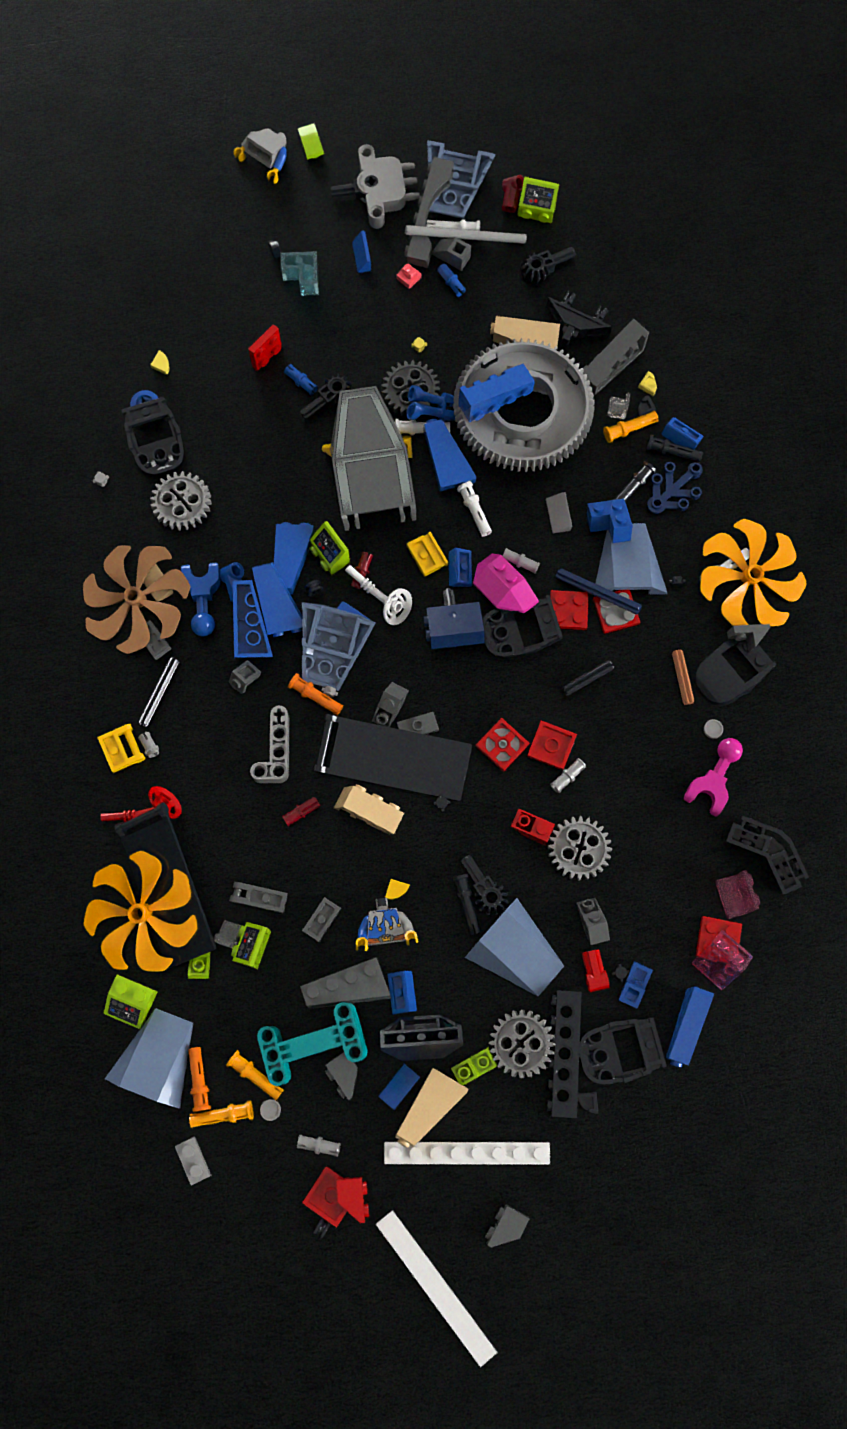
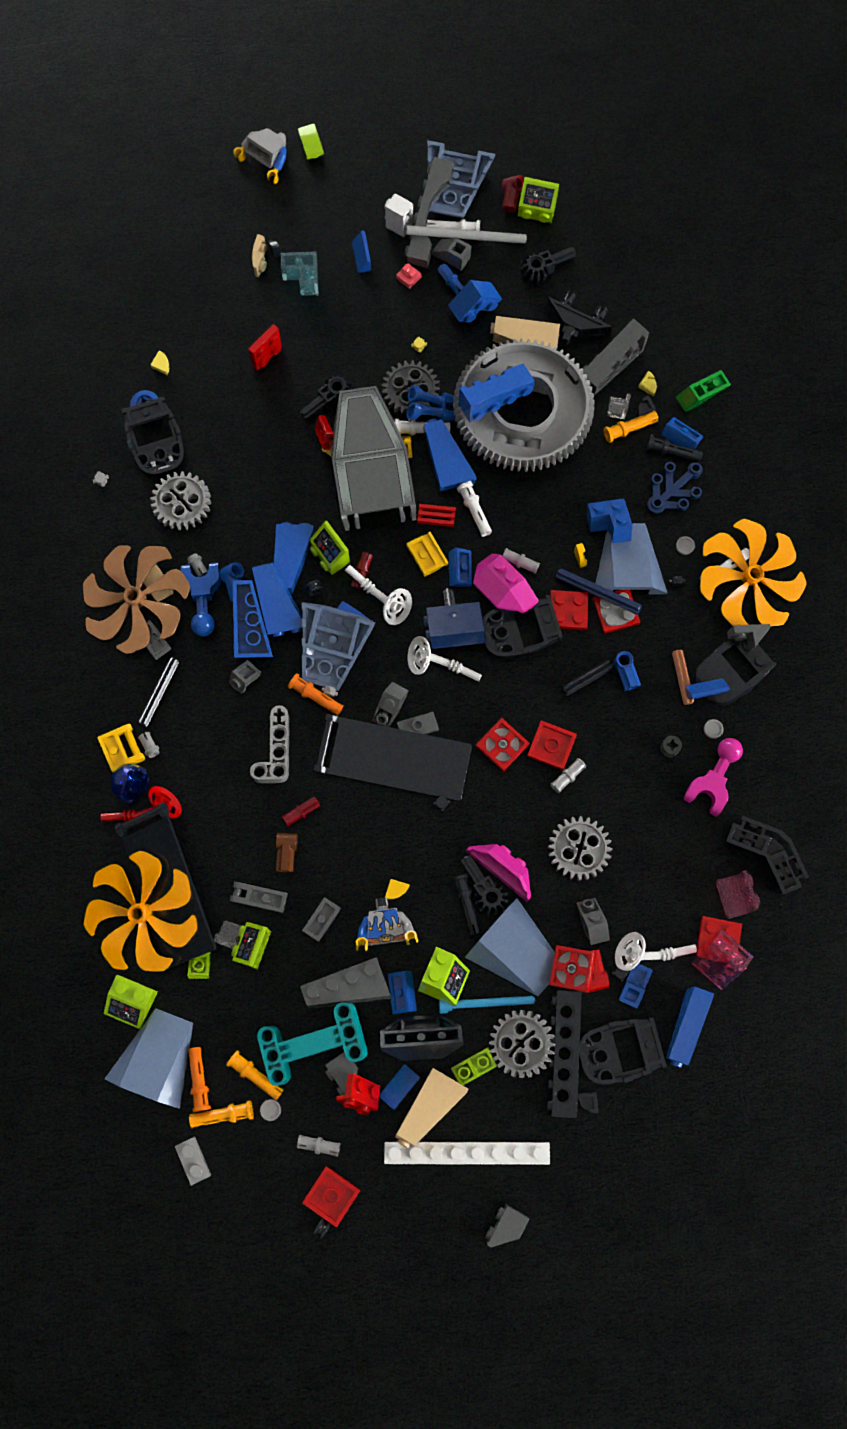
blue pin [284,364,318,396] -> none
light grey piece [330,144,420,229] -> none
tan wedge [334,784,404,834] -> none
red slope [336,1177,369,1223] -> none
white tile [376,1210,497,1367] -> none
red slope [511,809,555,846] -> none
light grey slope [546,492,572,533] -> none
black pin [613,462,656,502] -> none
none -> clear blue cylinder [110,763,149,804]
none -> light grey pin [188,554,208,577]
none -> tan slope [252,234,267,278]
none -> reddish brown piece [276,833,298,873]
none -> red tile [315,415,334,450]
none -> red bracket [336,1073,380,1115]
none -> white brick [385,194,413,237]
none -> white dish [408,636,482,682]
none -> red tile [417,504,456,527]
none -> lime slope [418,947,470,1006]
none -> dark azure piece [439,996,535,1014]
none -> blue brick [448,280,502,322]
none -> dark pink wedge [466,844,531,902]
none -> red piece [549,945,596,993]
none -> yellow tile [574,543,587,568]
none -> blue piece [613,651,641,691]
none -> white dish [615,932,697,971]
none -> pearl dark grey wheel [660,736,682,758]
none -> green slope [676,370,731,412]
none -> light grey piece [676,536,695,555]
none -> blue slope [686,678,730,700]

